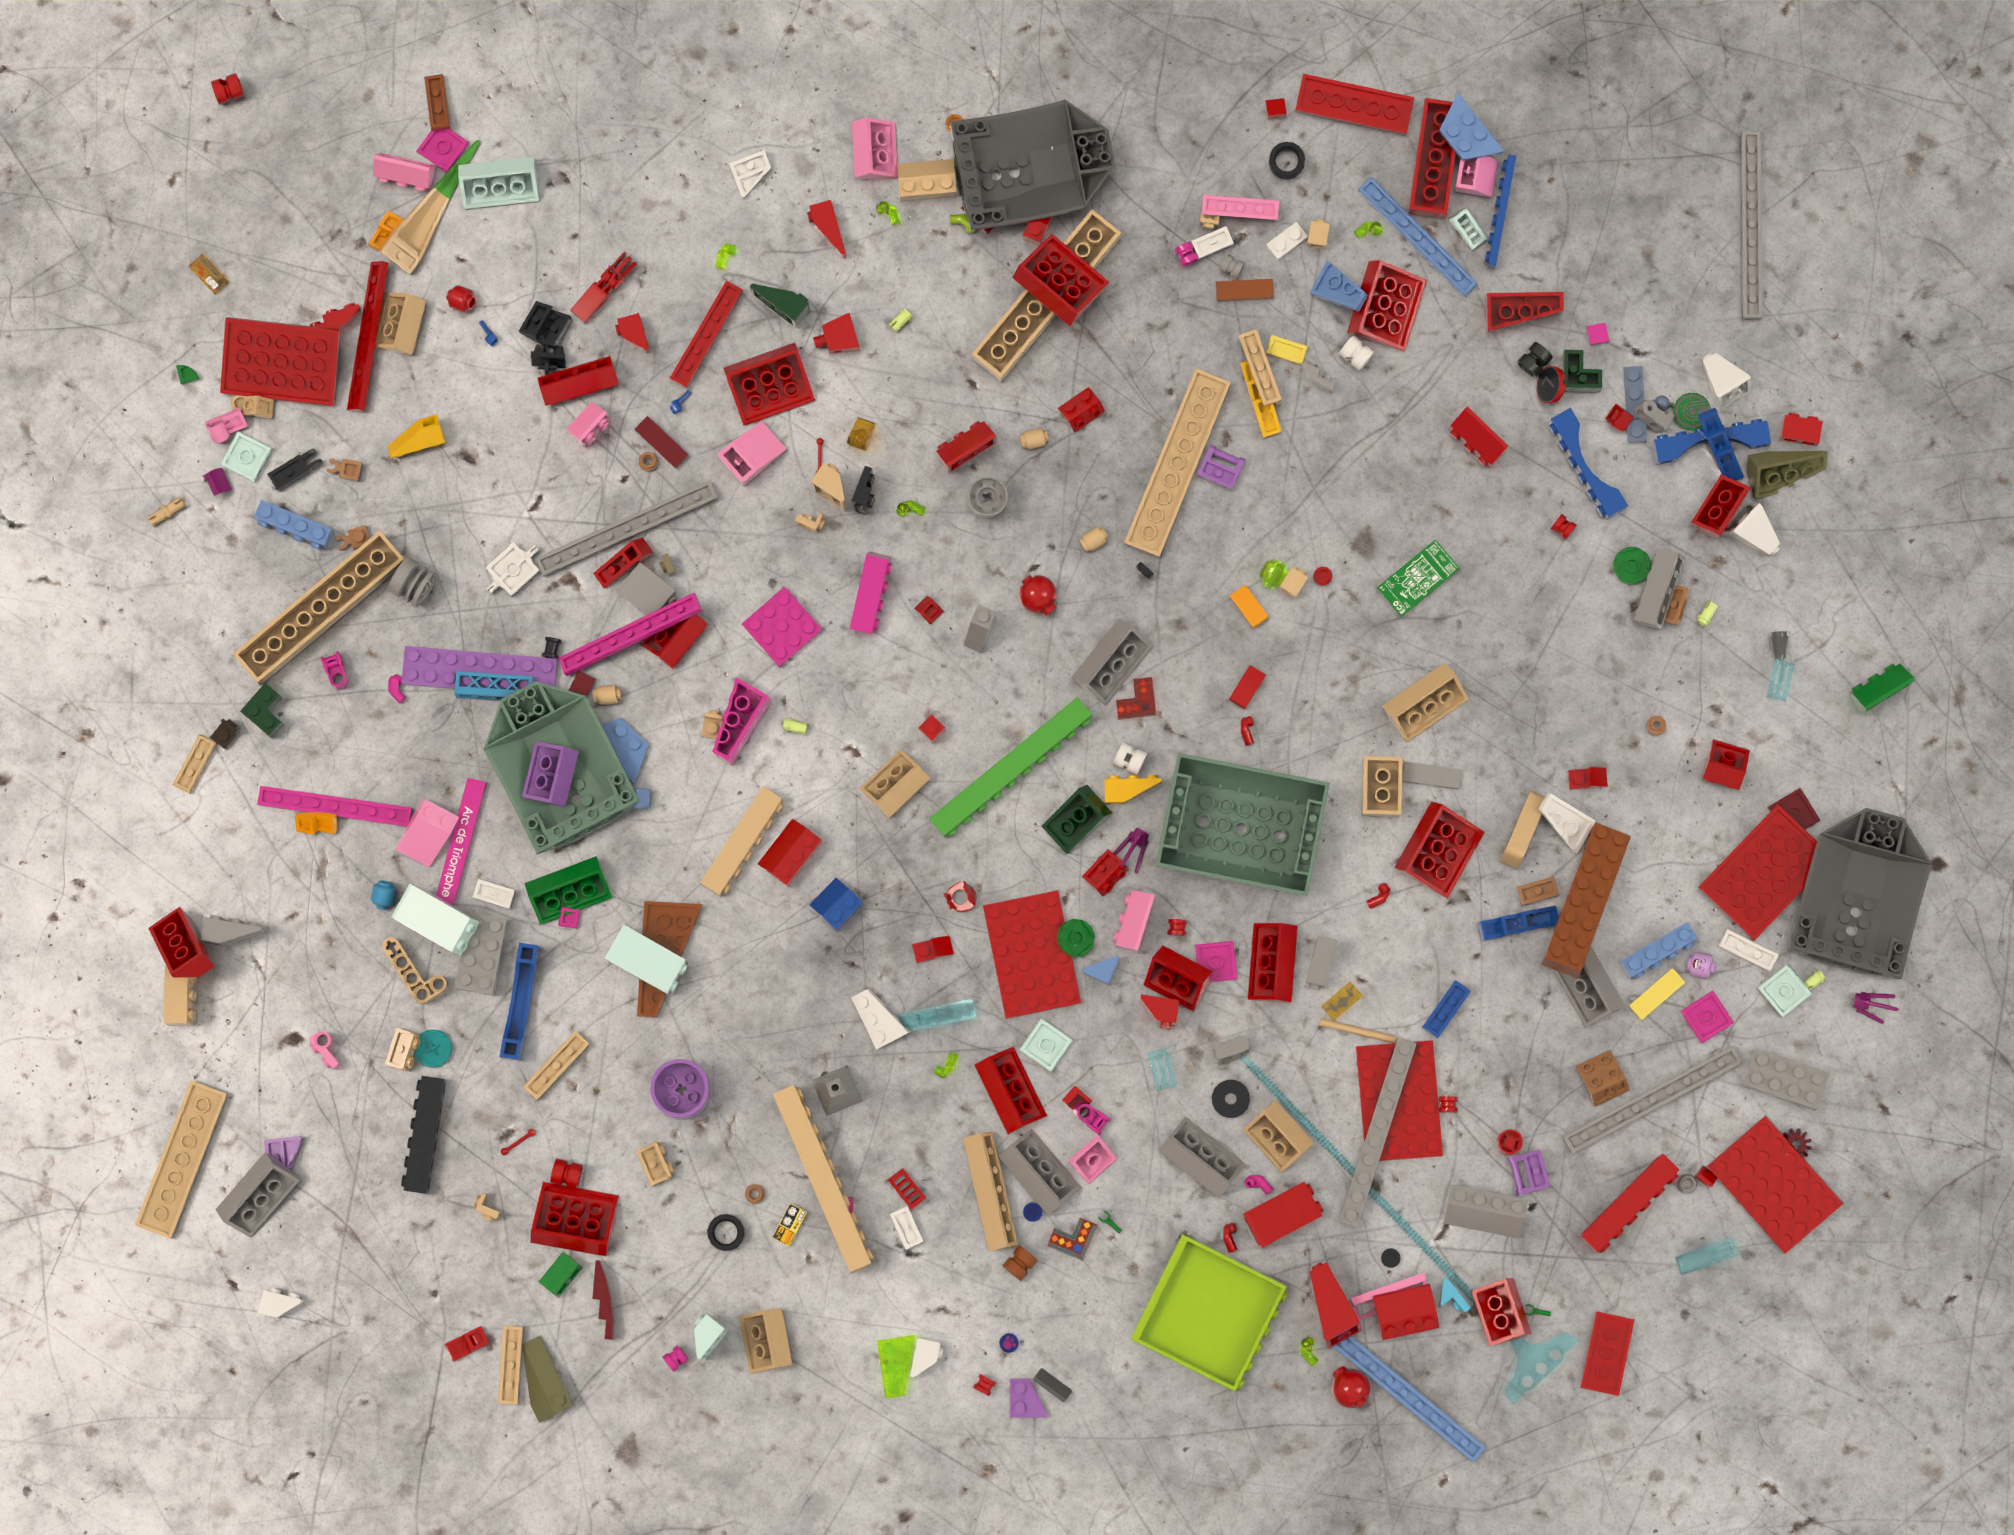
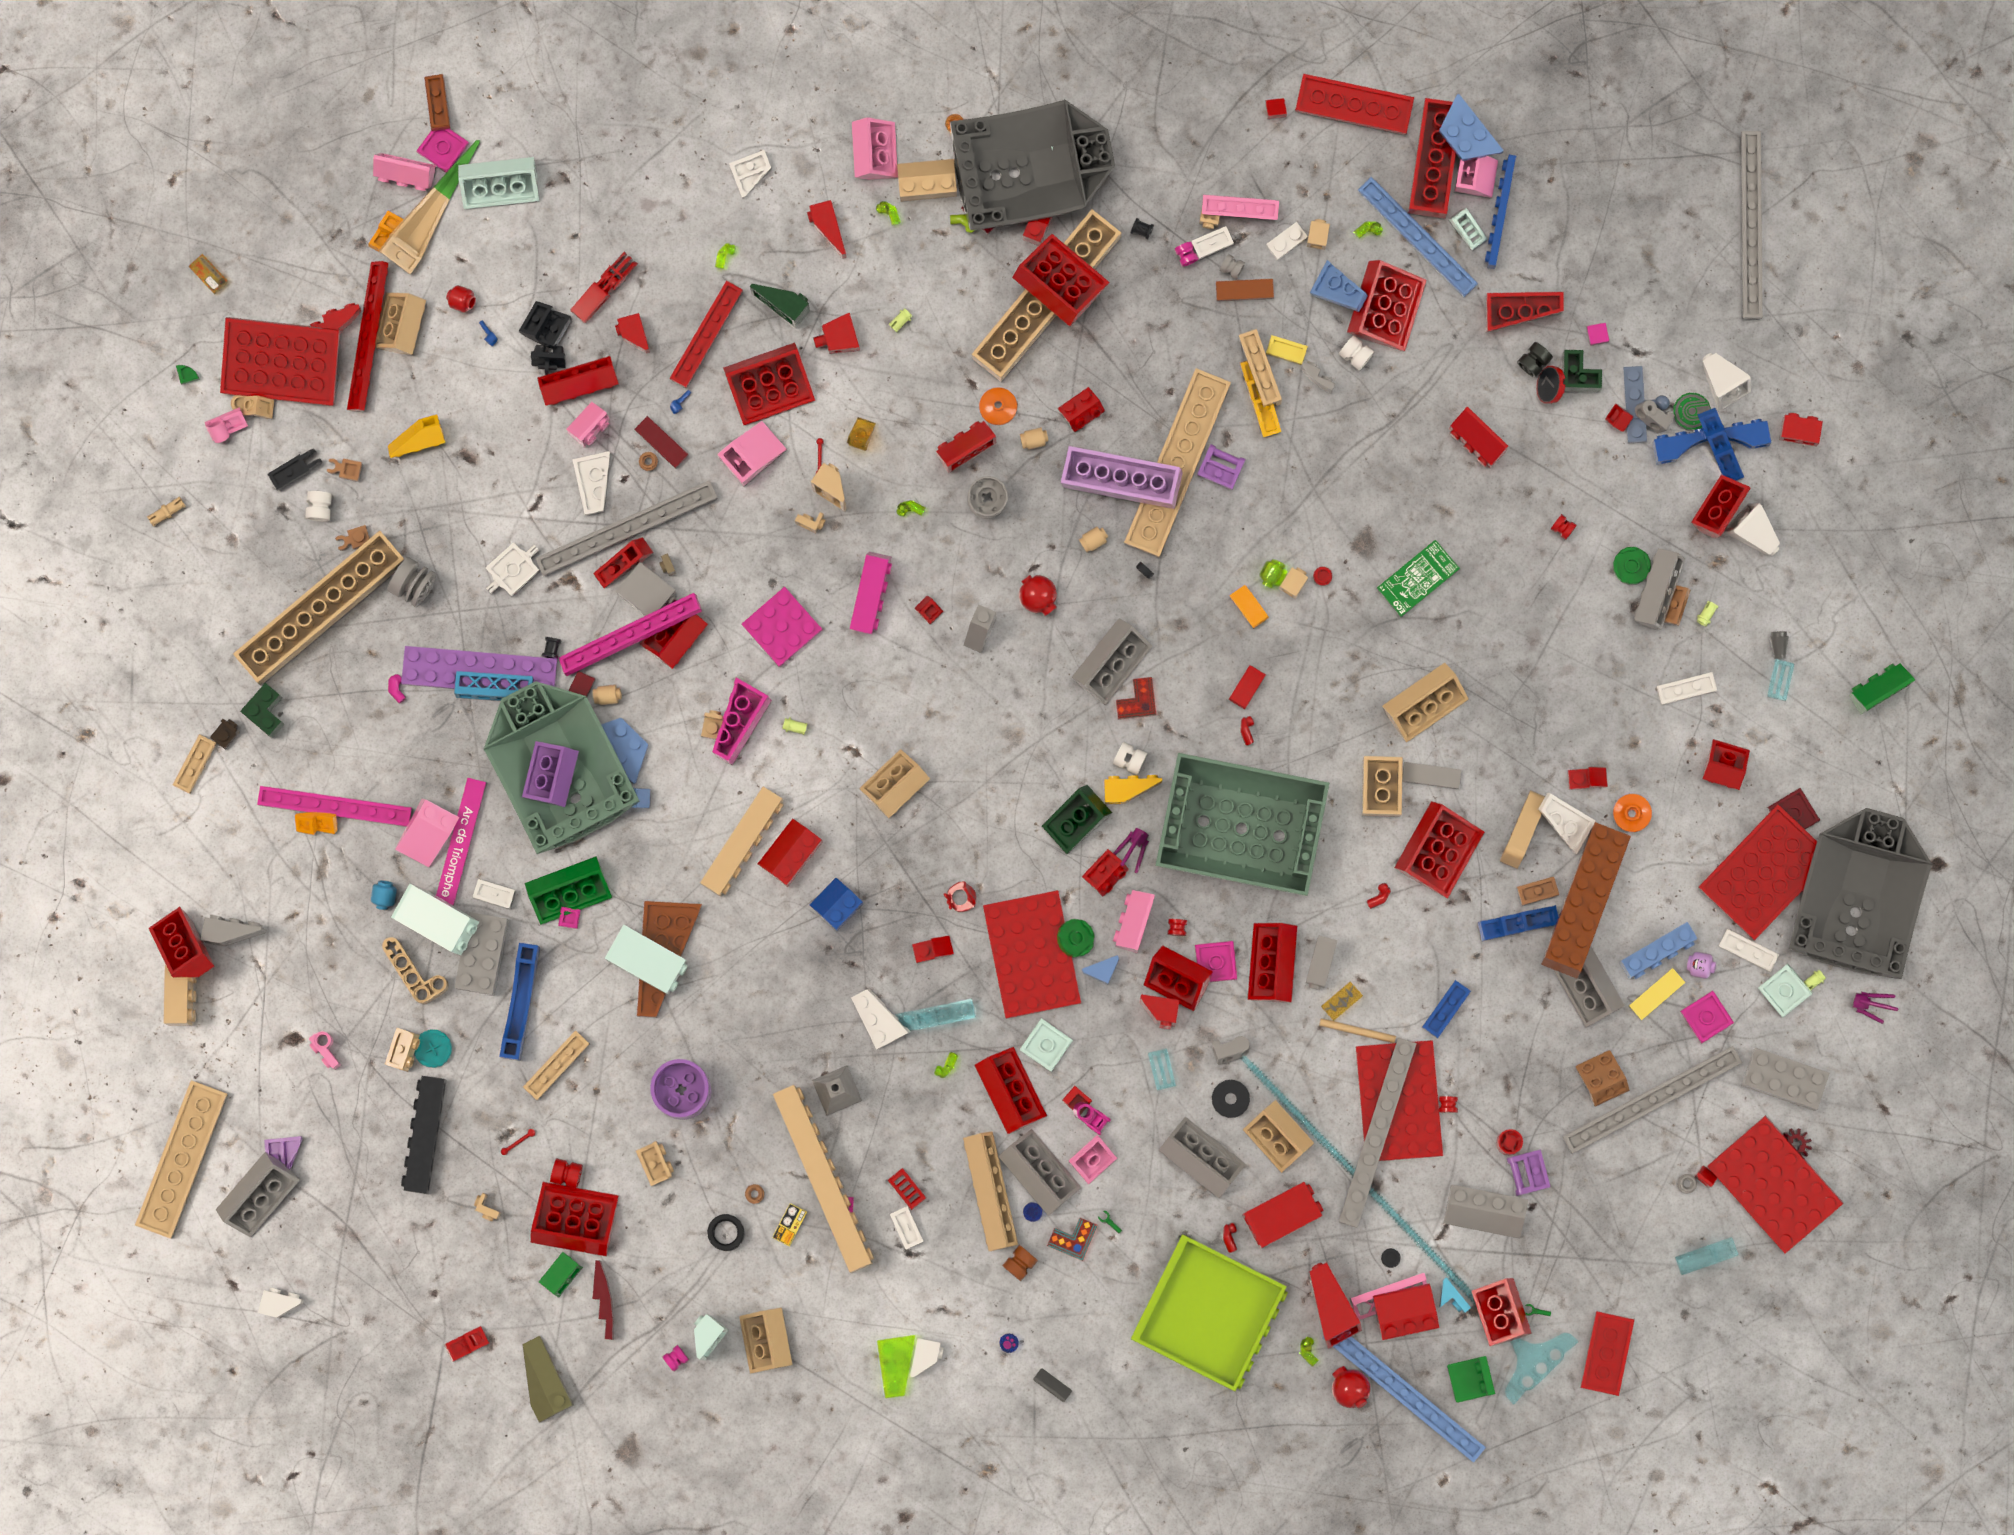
magenta tile [201,468,231,496] -> none
red wheel [211,73,244,105] -> none
light aqua tile [220,431,272,483] -> none
medium blue brick [254,500,334,550] -> none
dark pink piece [321,651,349,690] -> none
tan plate [498,1326,523,1405] -> none
black plate [851,466,875,515] -> none
red brick [918,714,946,744] -> none
bright green brick [929,697,1092,838] -> none
red wheel [972,1374,996,1396] -> none
medium lavender wing [1010,1379,1047,1418] -> none
dark pink arm [1245,1175,1273,1195] -> none
black tyre [1269,142,1305,180] -> none
blue arch [1549,408,1628,520] -> none
red brick [1578,1154,1680,1254] -> none
medium nougat plate [1647,716,1666,735] -> none
olive wedge [1747,451,1827,499] -> none
none -> white wheel [305,491,332,522]
none -> white wing [573,451,610,516]
none -> orange dish [979,387,1017,425]
none -> lavender brick [1061,446,1183,509]
none -> black bush [1130,218,1154,240]
none -> green bracket [1447,1356,1495,1403]
none -> orange dish [1613,794,1652,832]
none -> white tile [1656,672,1717,705]

